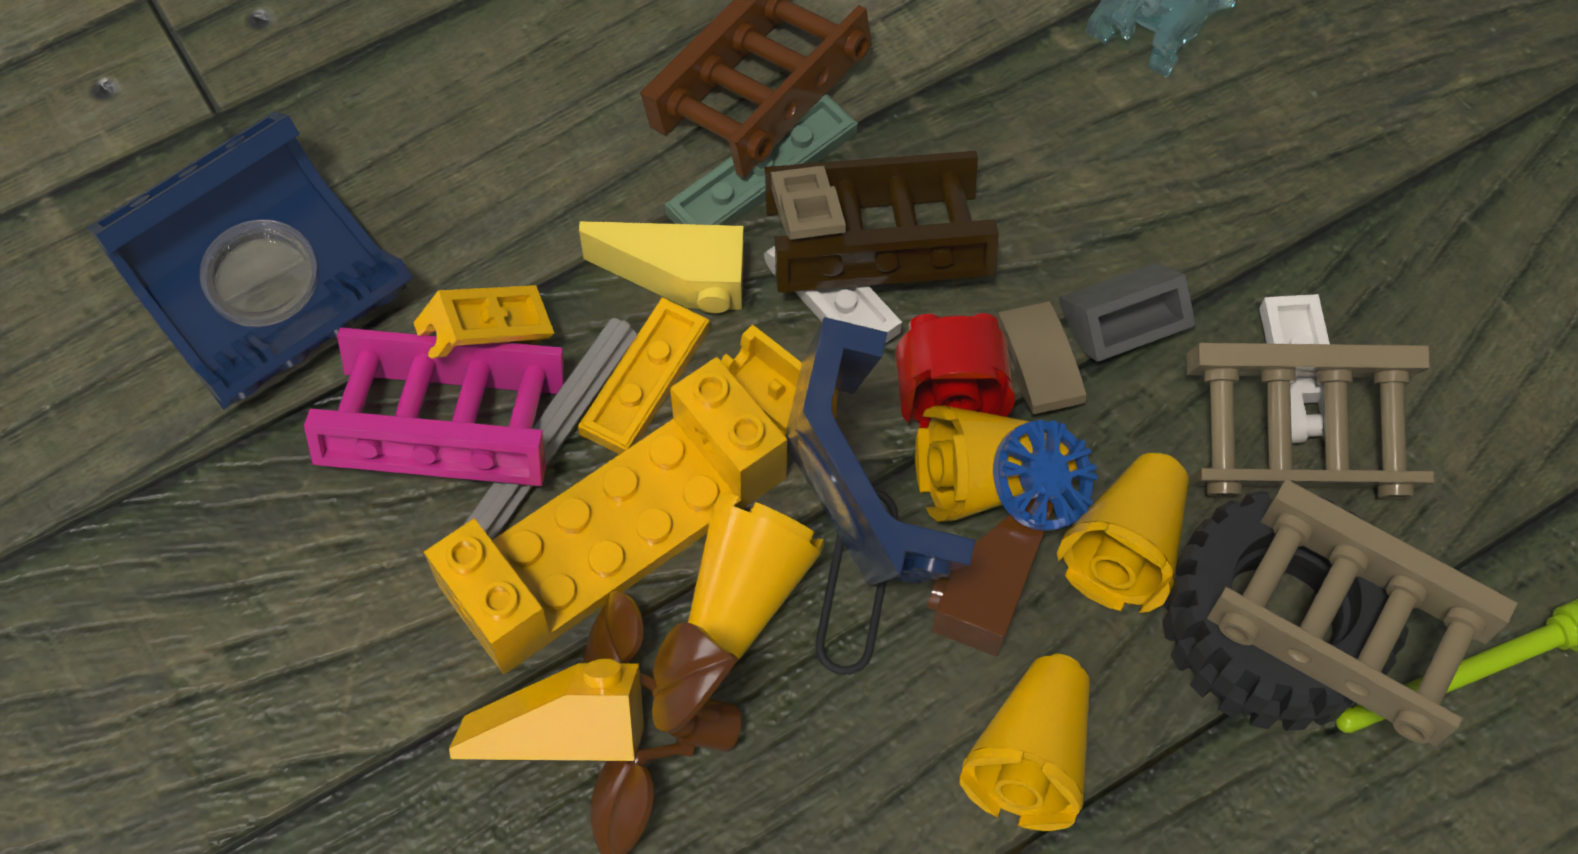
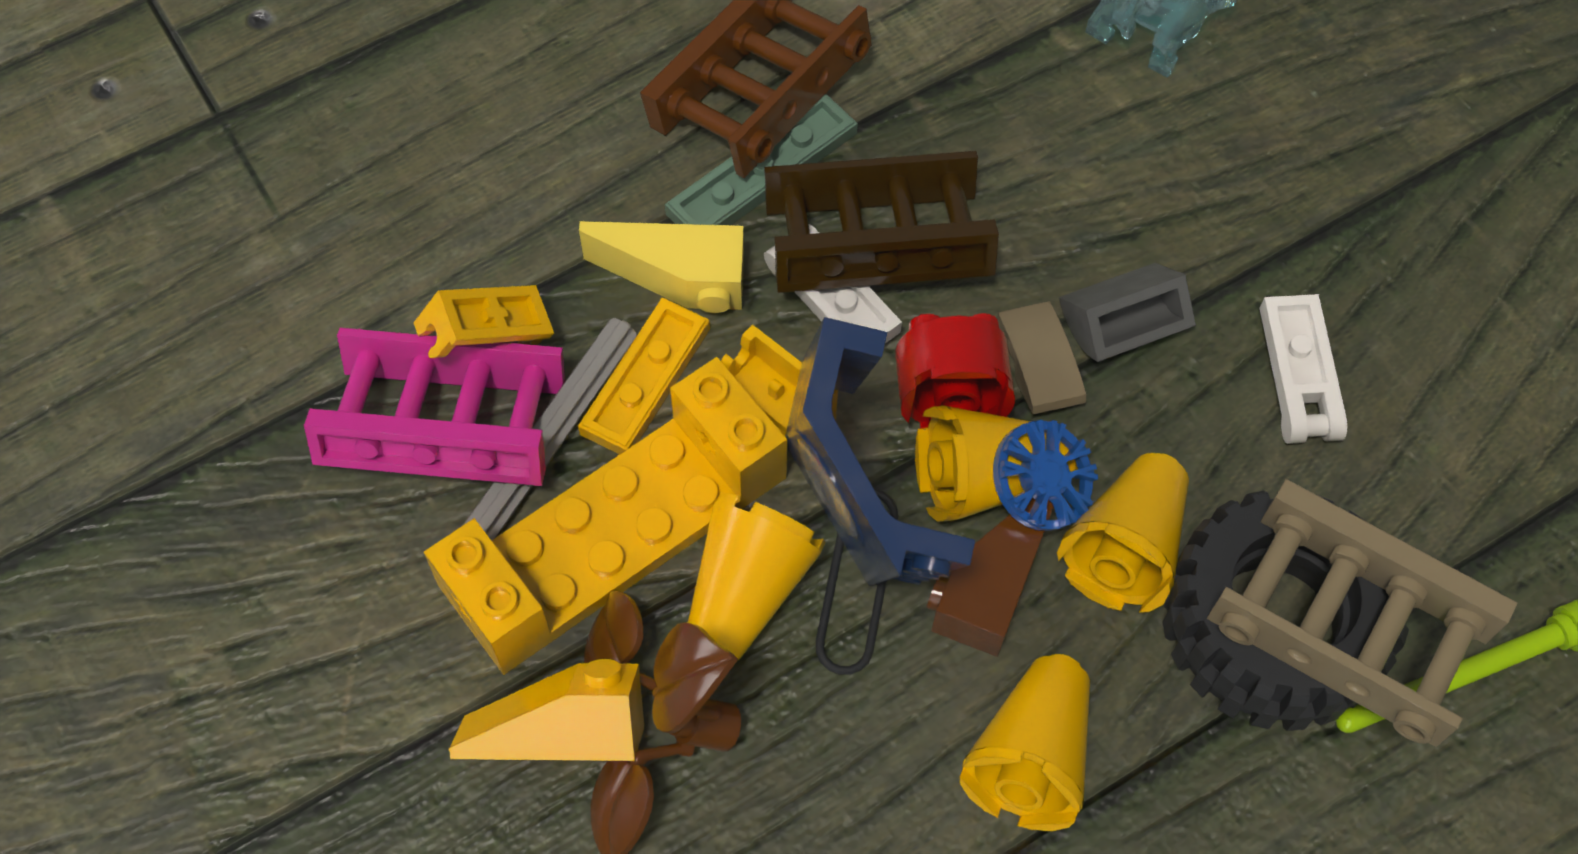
dark blue panel [86,111,413,410] -> none
dark tan slope [771,166,846,240] -> none
dark tan fence [1186,343,1434,499] -> none

